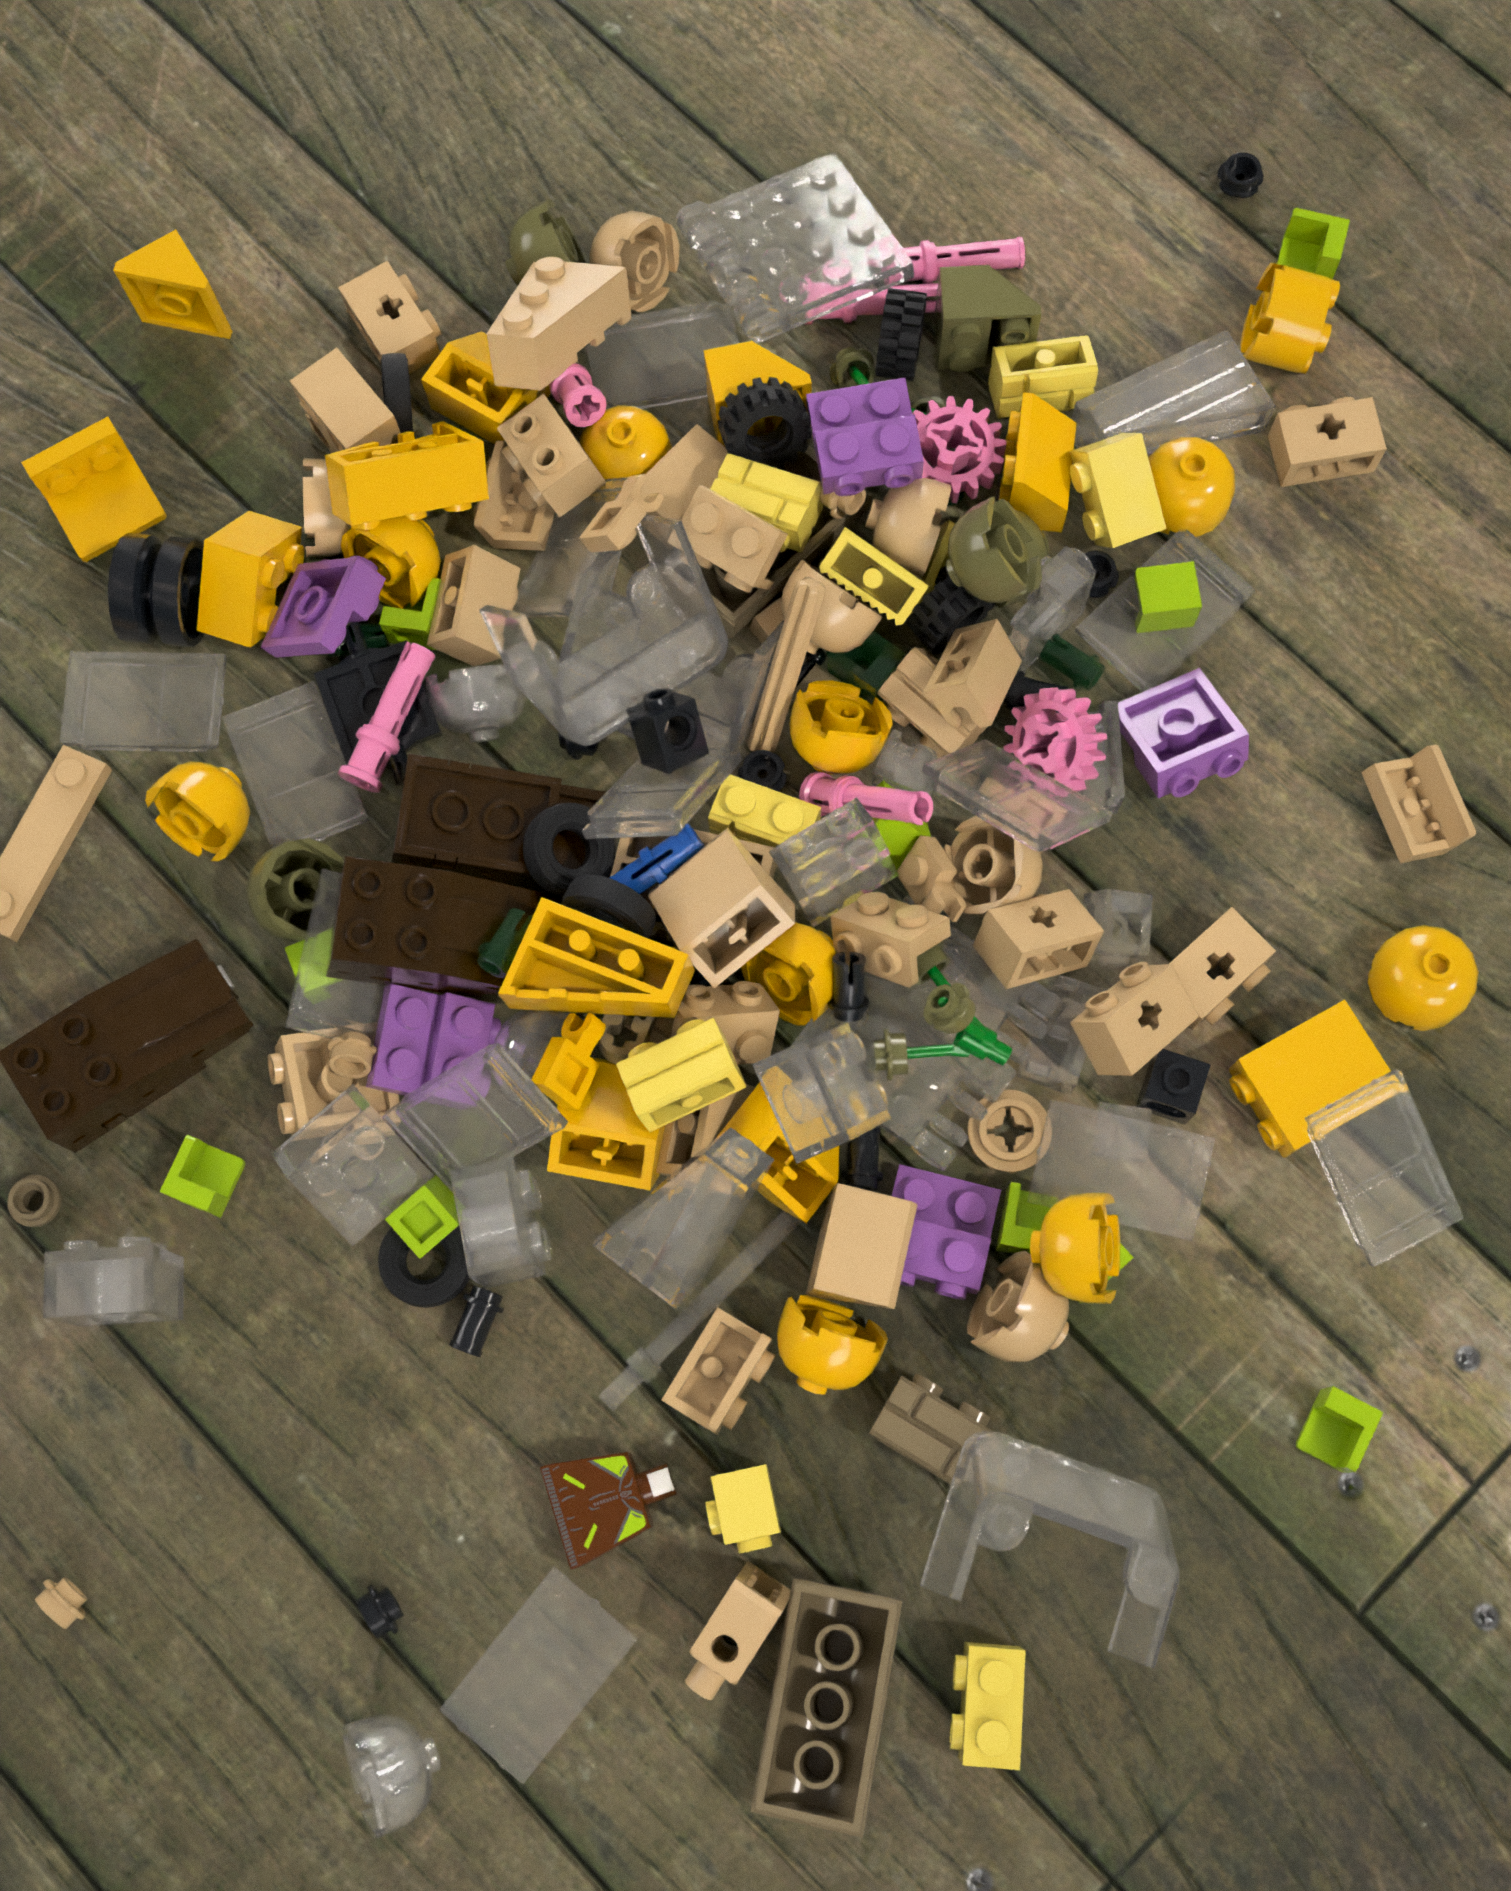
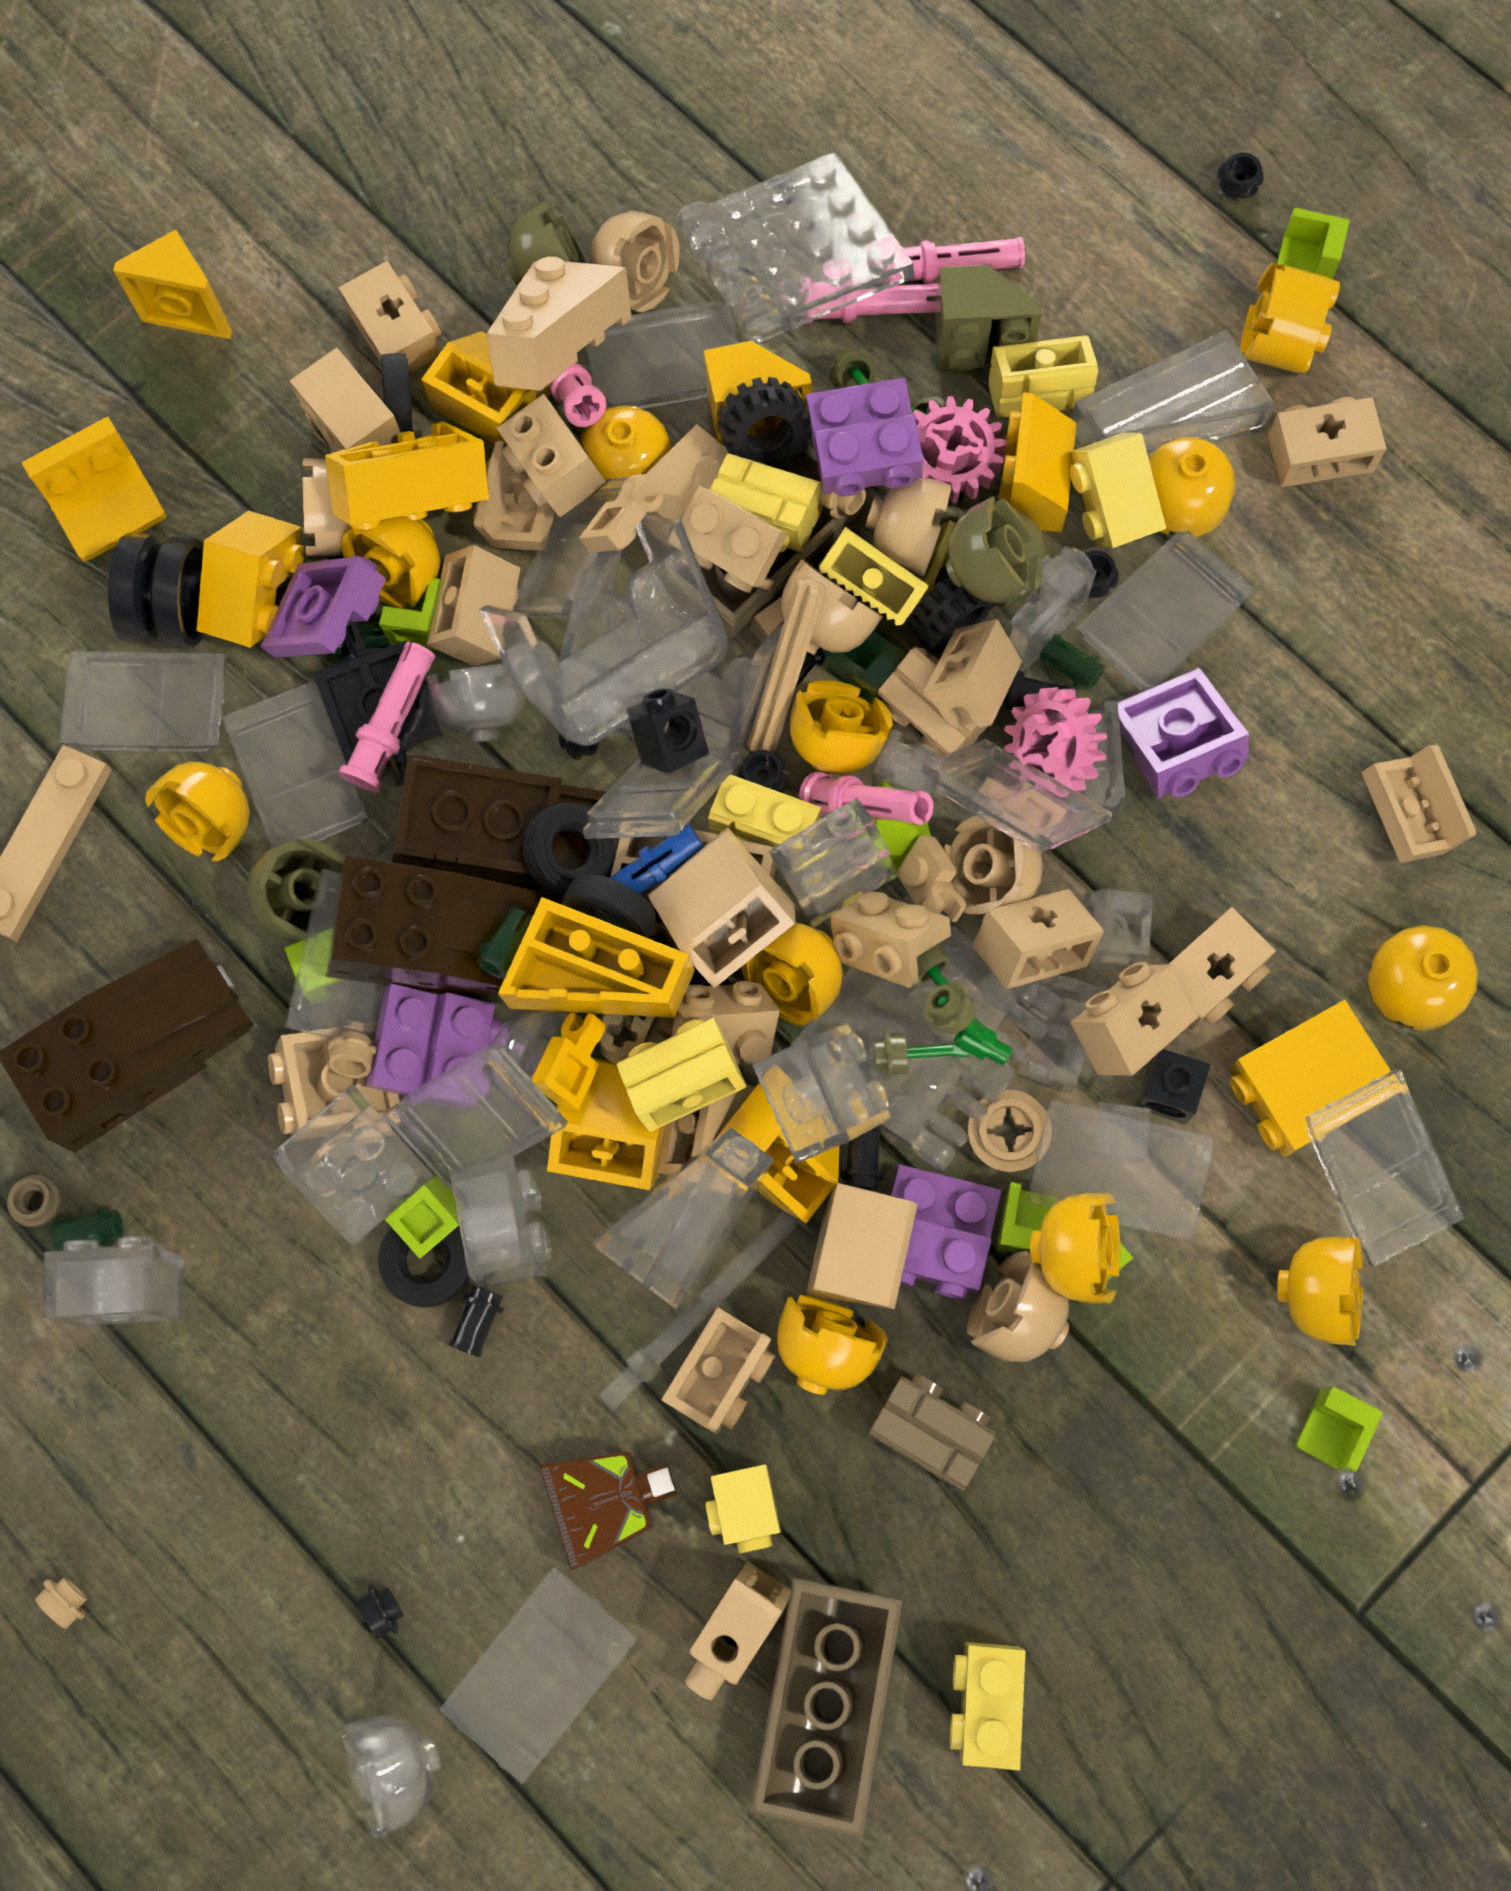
lime panel [160,1135,246,1218] -> none
black pin [828,952,870,1022] -> none
black tyre [875,288,927,381] -> none
clear windscreen [920,1431,1180,1669] -> none
lime panel [1134,561,1202,633] -> none
none -> clear green pin [50,1207,124,1253]
none -> yellow cylinder [1277,1236,1363,1346]

